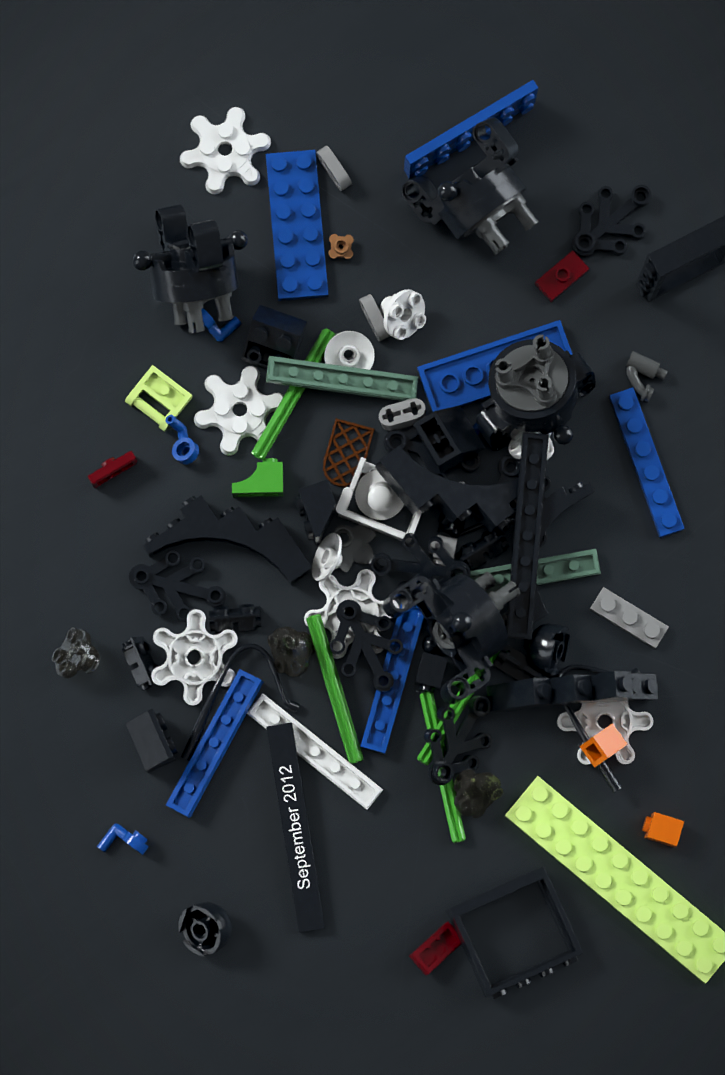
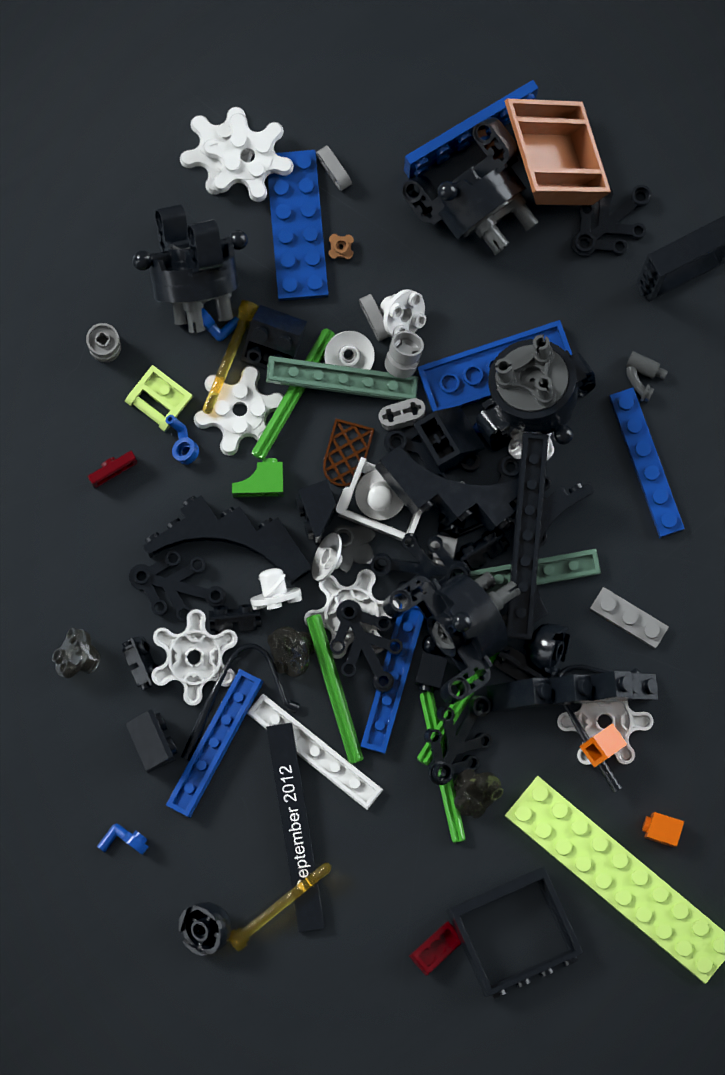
dark red plate [535,250,589,302] -> none
none -> light grey wheel [86,323,121,363]
none -> white plate [202,113,294,202]
none -> clear yellow piece [203,300,259,414]
none -> clear yellow piece [229,863,331,952]
none -> white plate [250,568,302,610]
none -> light grey wheel [385,331,424,379]
none -> nougat slope [504,98,611,205]

